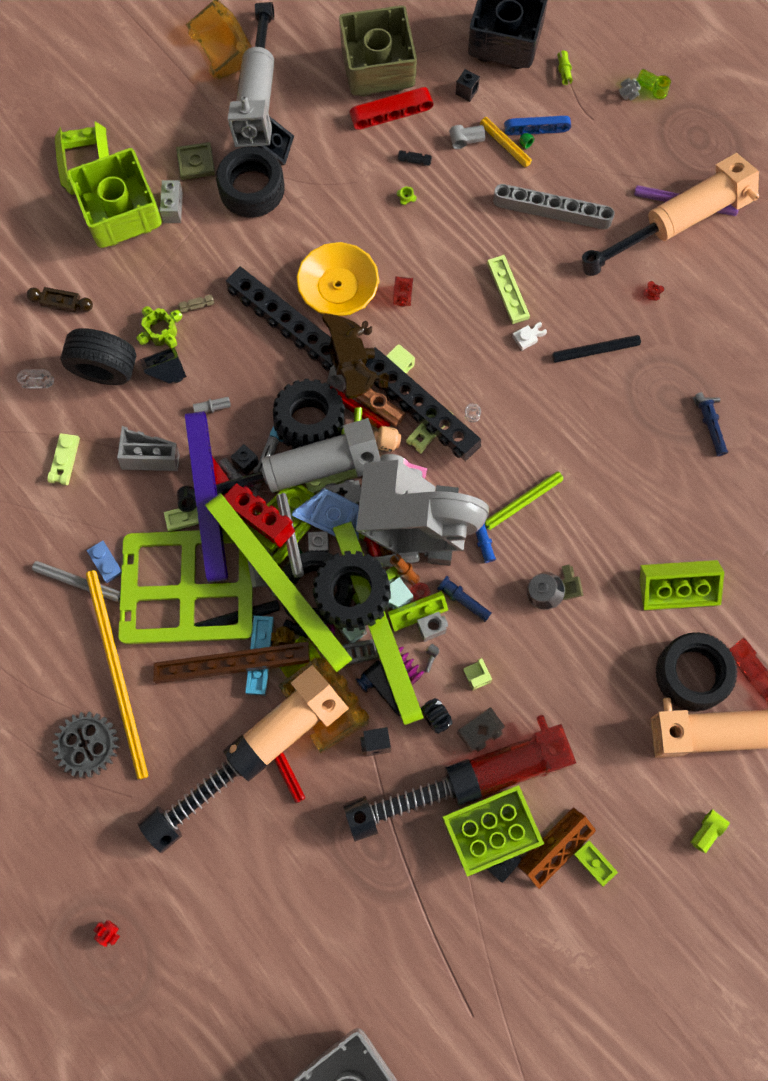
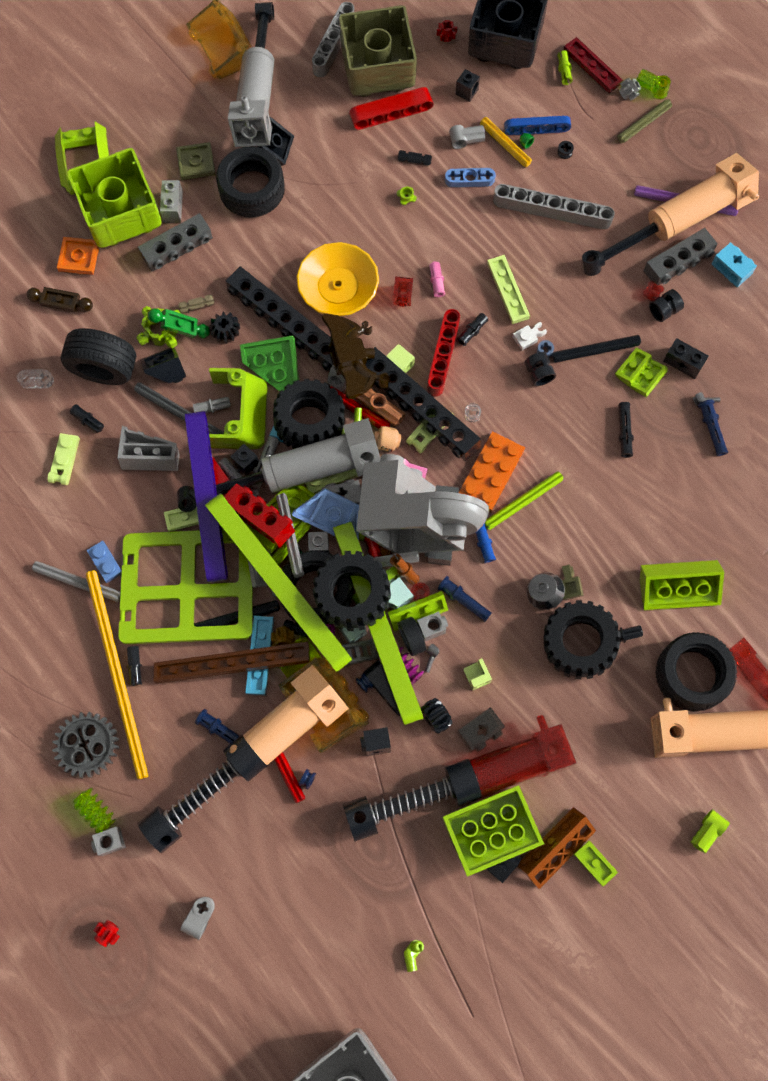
none -> orange plate [57,237,99,275]
none -> black axle [70,404,104,433]
none -> clear neon green piece [73,787,116,834]
none -> light grey brick [91,827,126,856]
none -> black axle [126,646,142,686]
none -> dark grey axle [134,382,224,434]
none -> dark grey brick [138,213,213,272]
none -> green plate [148,308,210,338]
none -> light grey piece [180,897,215,940]
none -> dark blue pin [195,709,240,744]
none -> black gear [209,311,240,344]
none -> lime windscreen [209,368,268,449]
none -> bright green plate [240,336,299,391]
none -> dark blue bush [299,769,316,790]
none -> light grey beam [312,2,354,77]
none -> black tyre [397,617,427,656]
none -> lime arm [404,940,424,972]
none -> red beam [427,309,460,397]
none -> bright pink axle [429,261,445,297]
none -> red gear [436,20,458,42]
none -> medium blue beam [445,168,496,187]
none -> black pin [457,313,489,346]
none -> orange plate [459,431,526,512]
none -> black wheel [524,352,556,386]
none -> sand blue bush [537,340,554,358]
none -> black tyre [543,600,621,679]
none -> black bush [557,141,574,159]
none -> dark red plate [563,37,623,94]
none -> lime slope [615,348,668,397]
none -> olive axle [617,99,672,143]
none -> black pin [618,402,634,458]
none -> black axle [618,625,643,643]
none -> dark grey brick [644,228,718,287]
none -> black wheel [649,289,684,322]
none -> black brick [663,338,709,379]
none -> medium azure brick [712,242,757,287]

